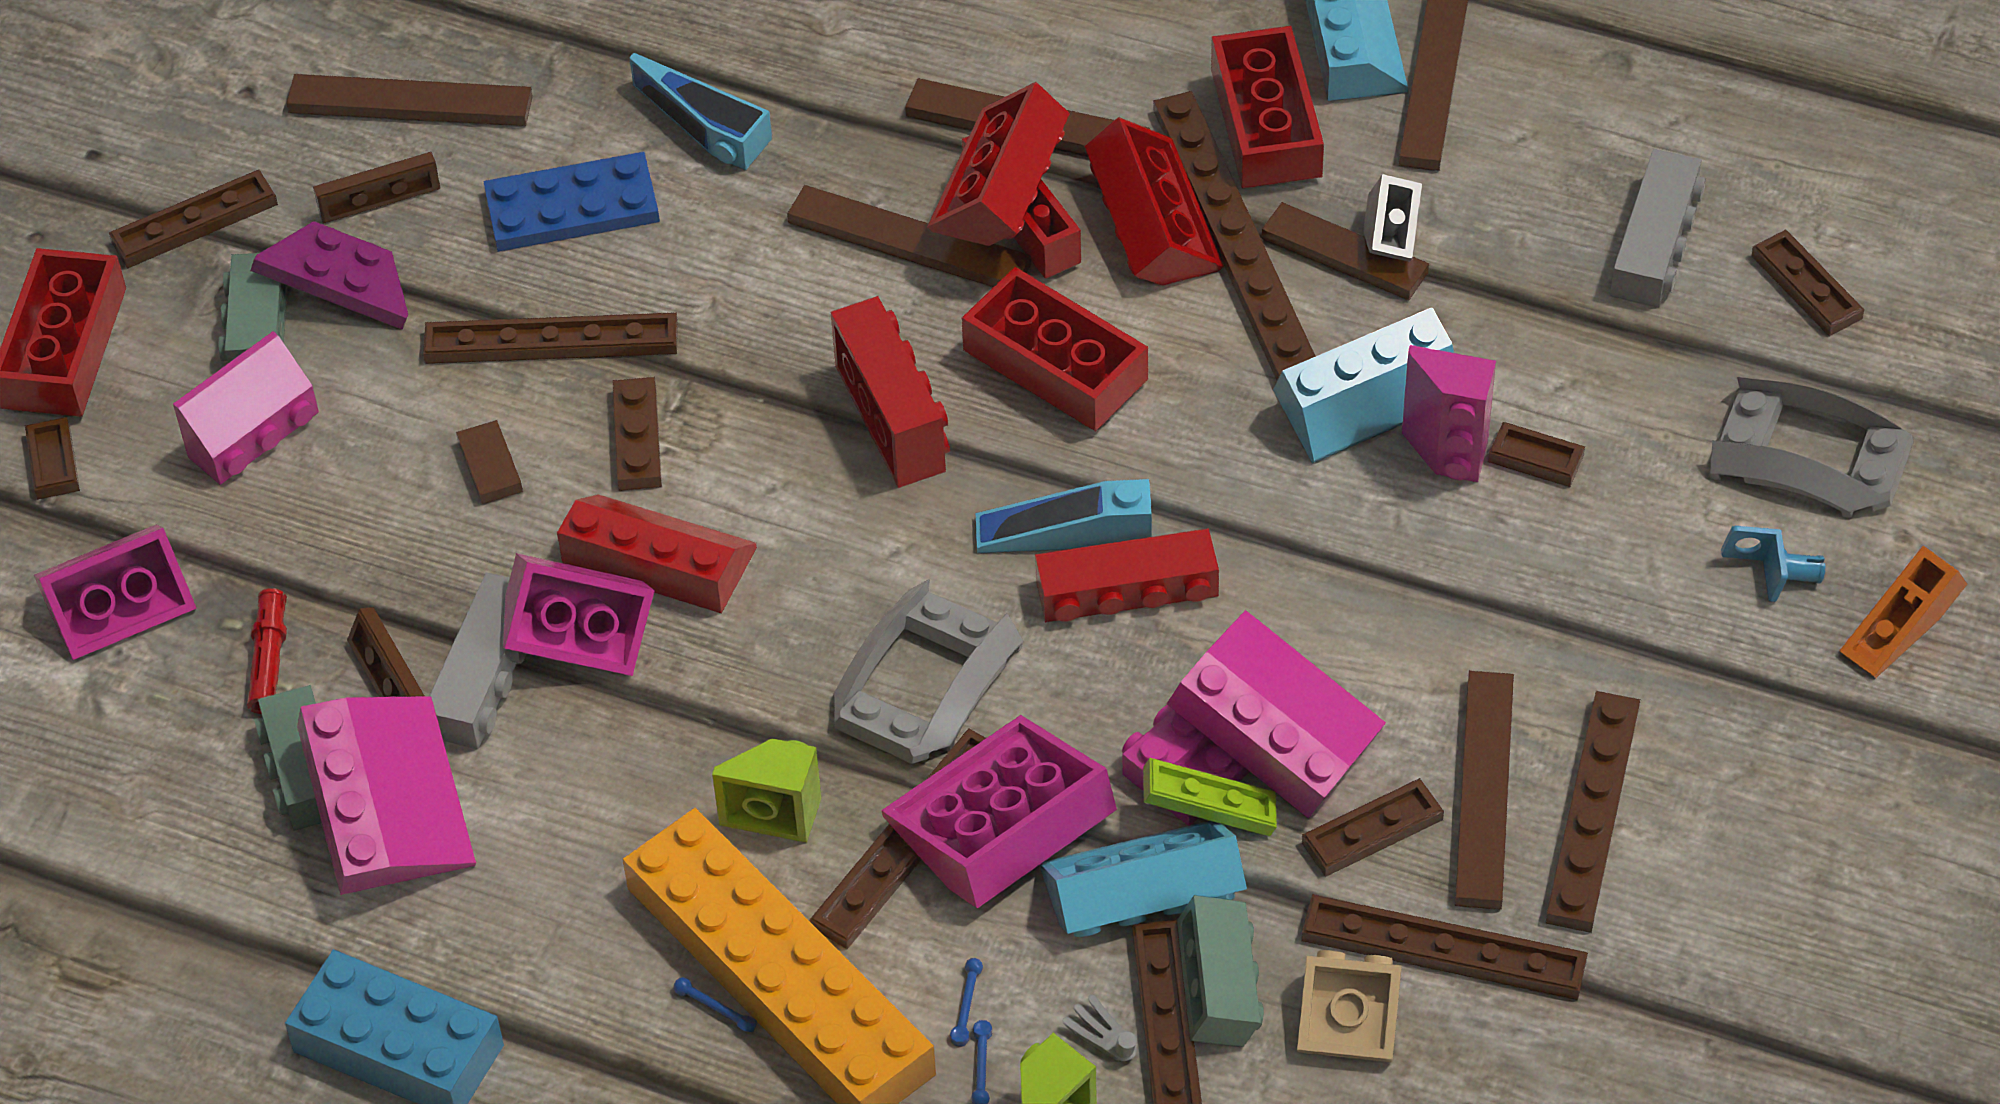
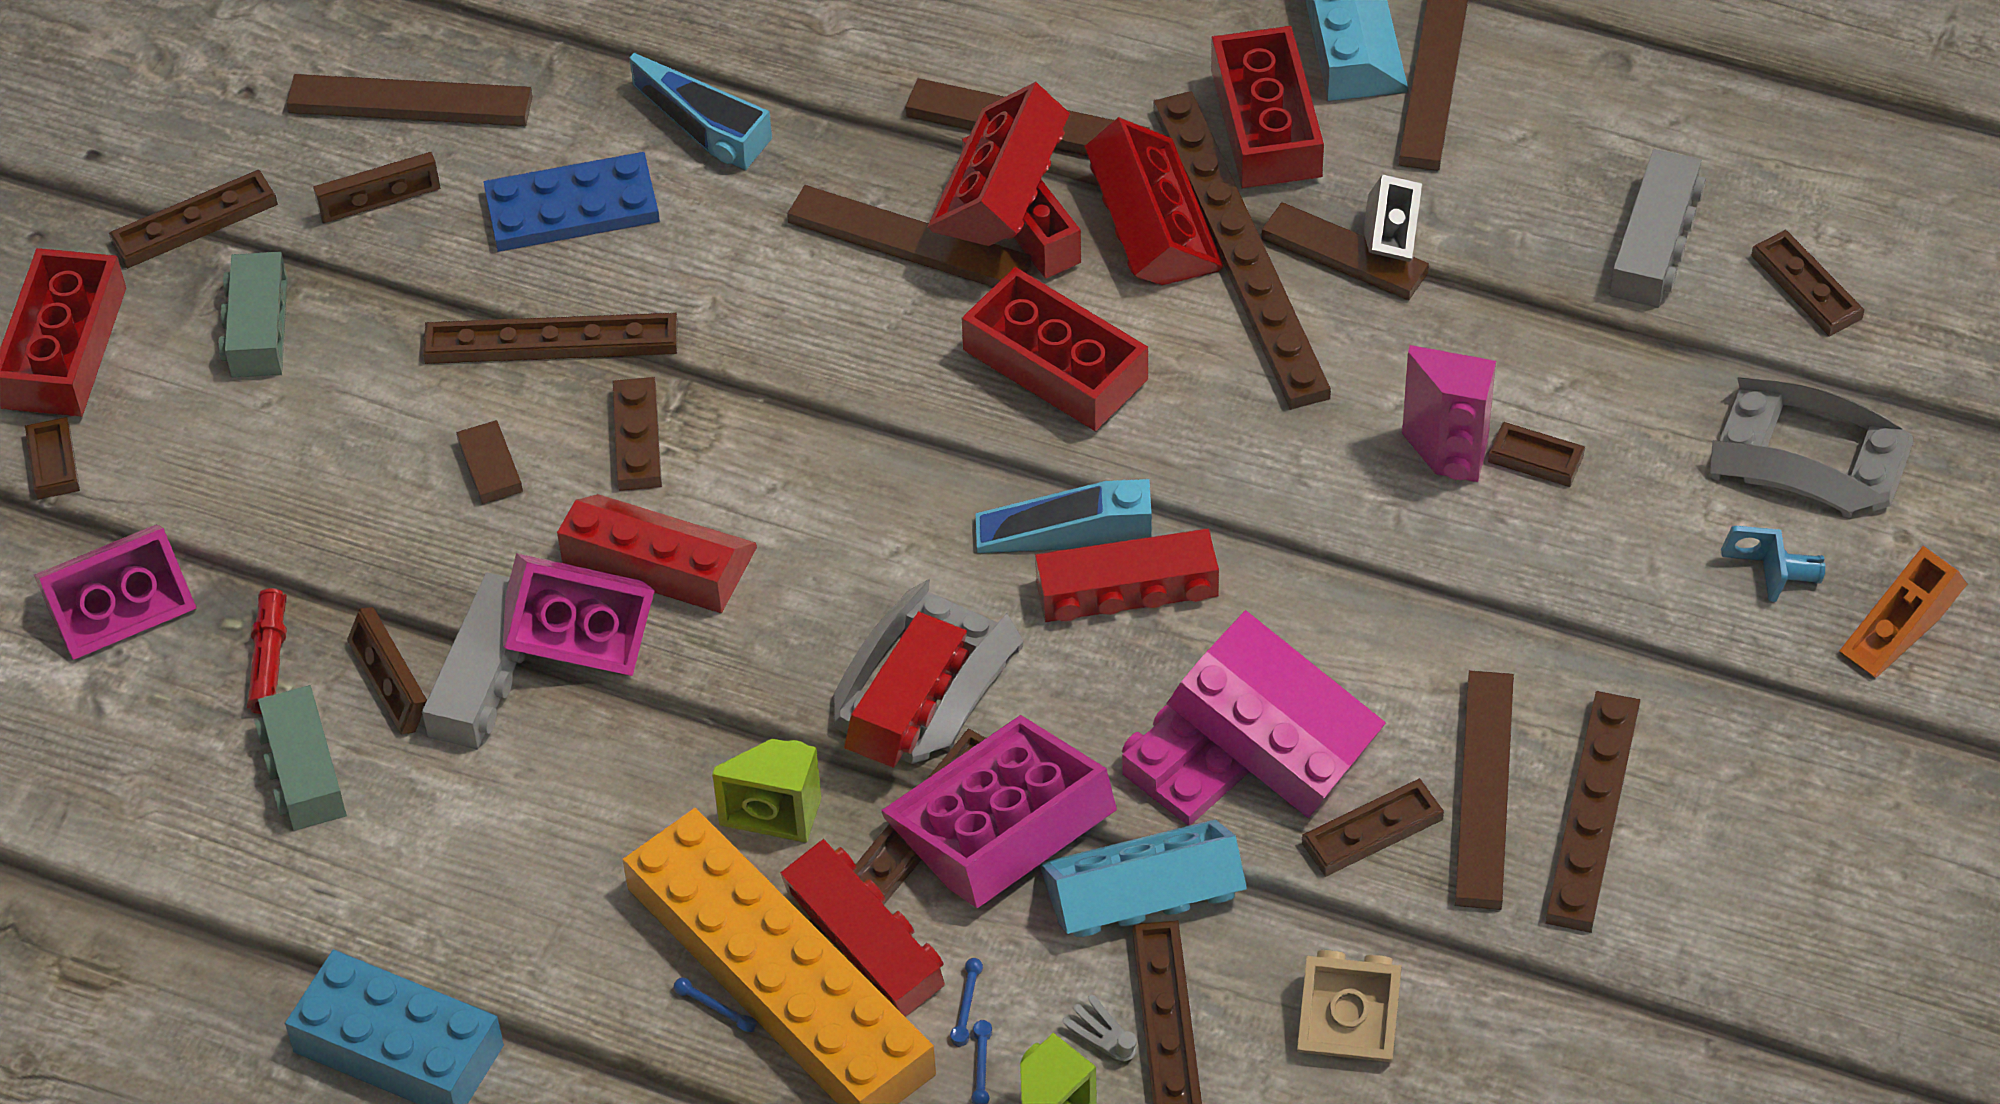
slope [173,331,319,485] -> none
magenta wing [250,221,408,330] -> none
dark pink slope [297,696,476,895] -> none
red brick [830,296,950,488] -> none
lime tile [1143,758,1277,836] -> none
sand green brick [1177,895,1264,1047] -> none
medium azure slope [1273,308,1454,463] -> none
reddish brown tile [1301,894,1588,1000] -> none
none -> red brick [780,838,945,1017]
none -> red brick [844,611,969,768]

